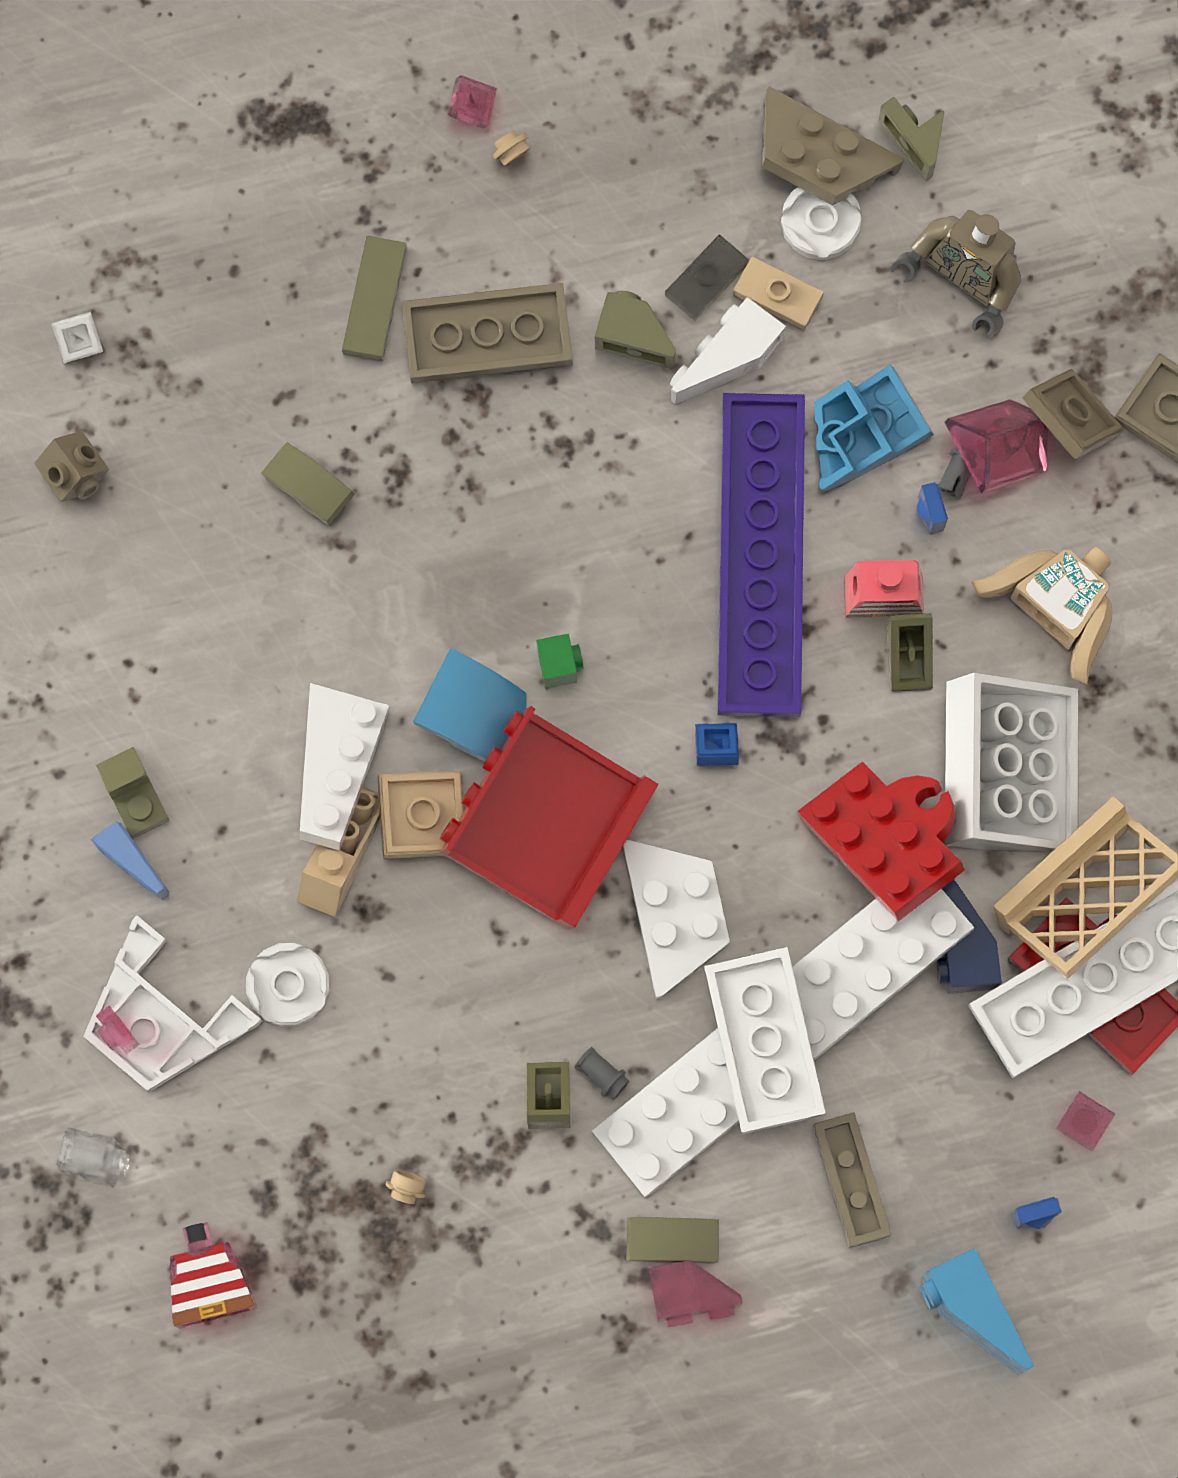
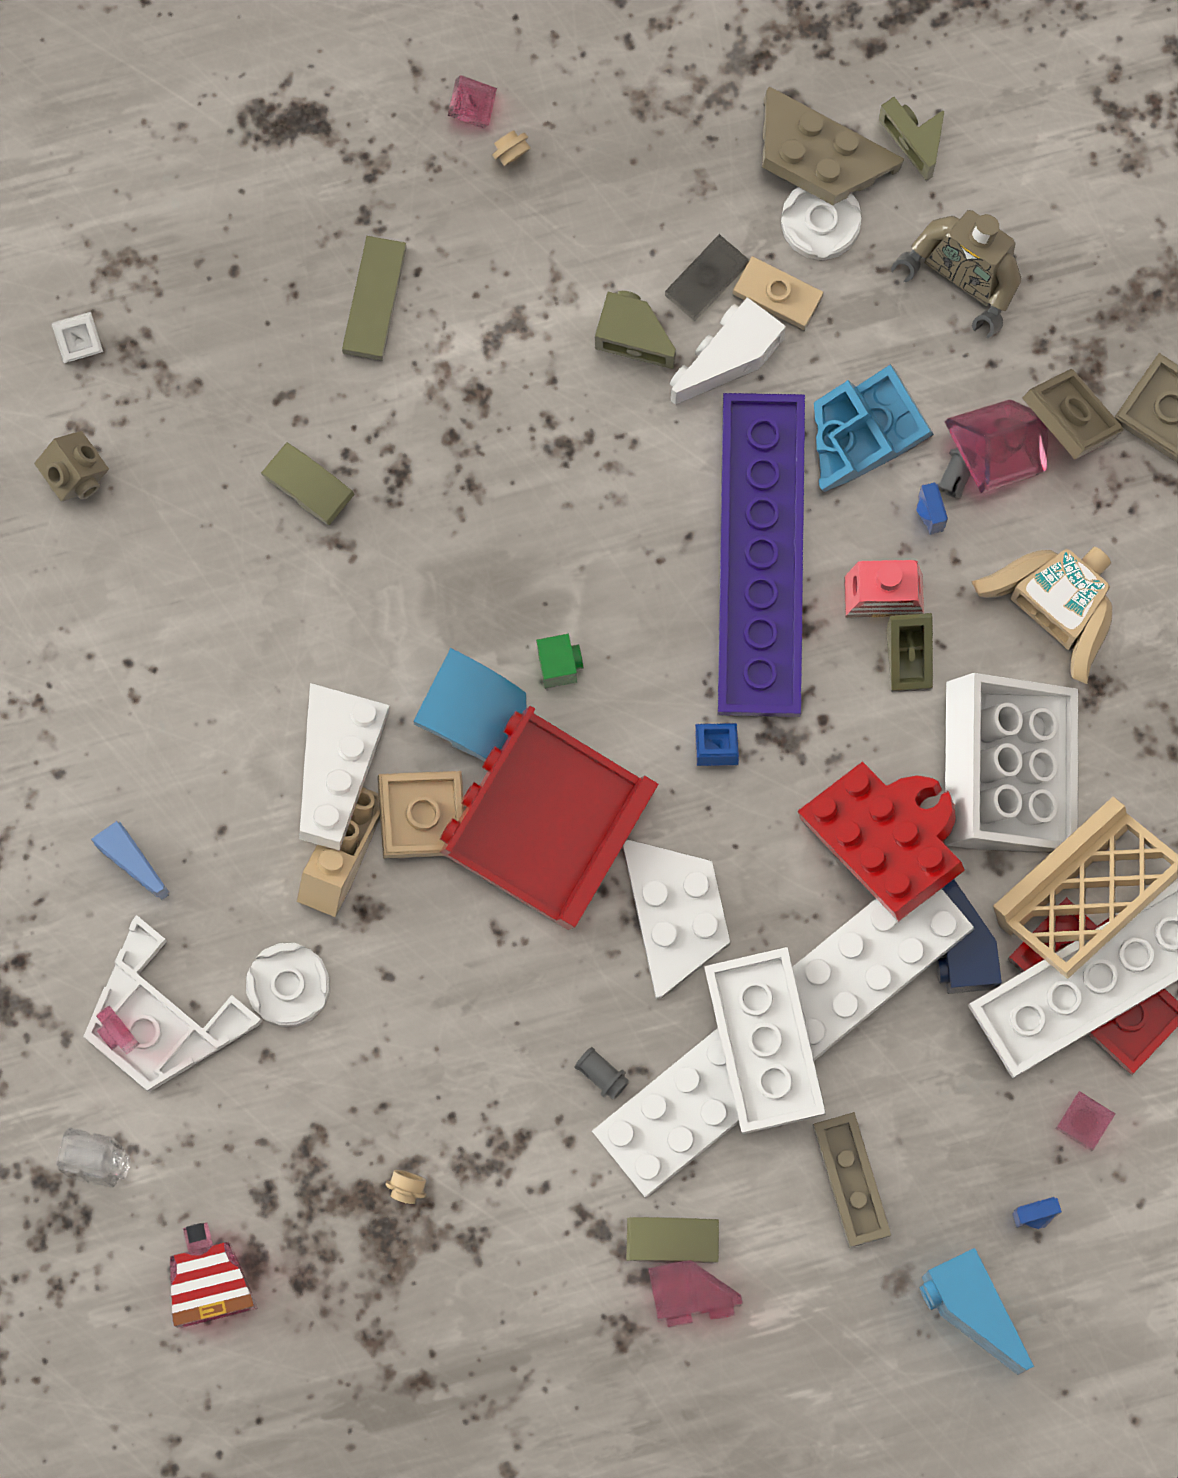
olive slope [96,747,170,839] -> none
dark tan plate [402,283,573,383] -> none
olive slope [527,1062,571,1129] -> none

